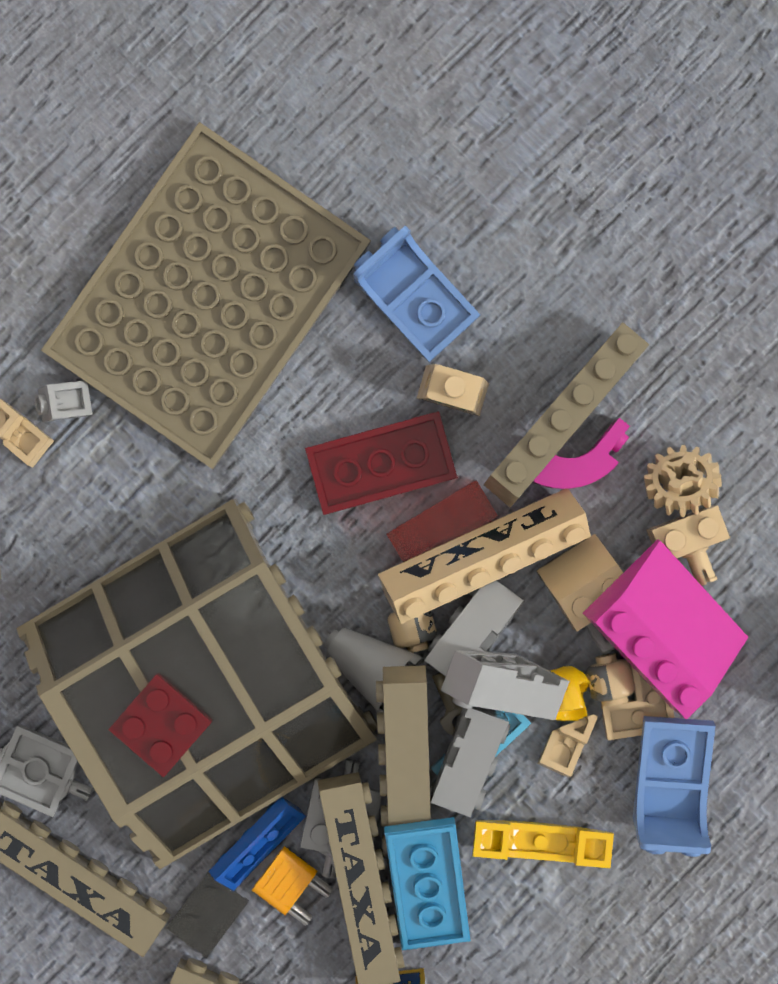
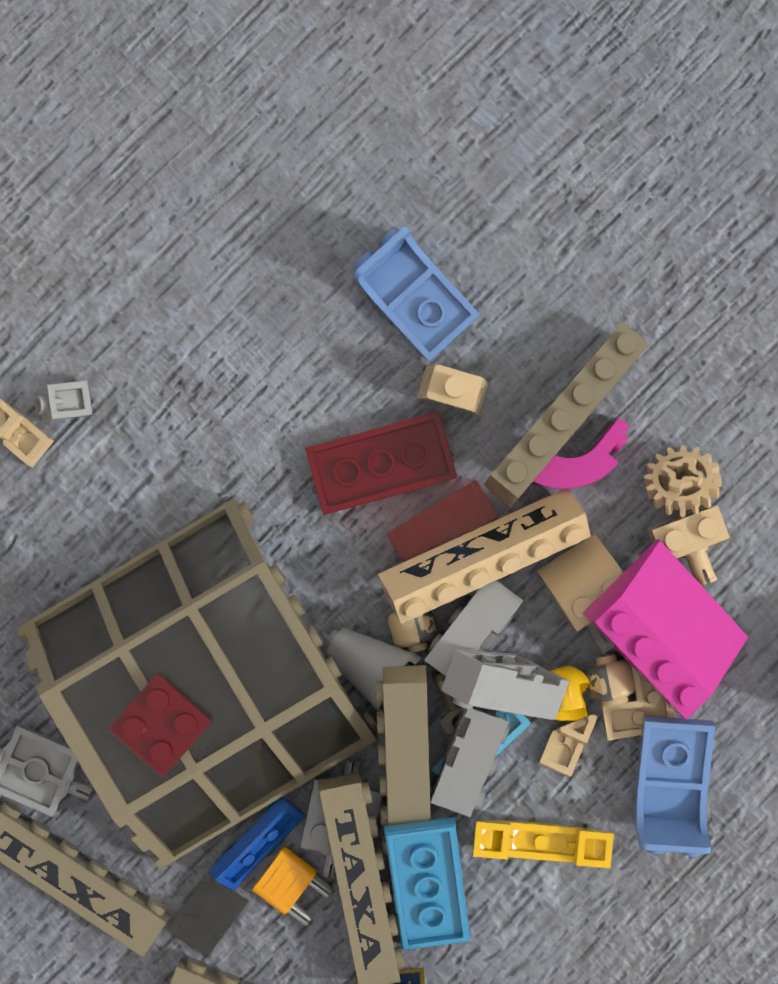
dark tan plate [41,122,371,469] -> none

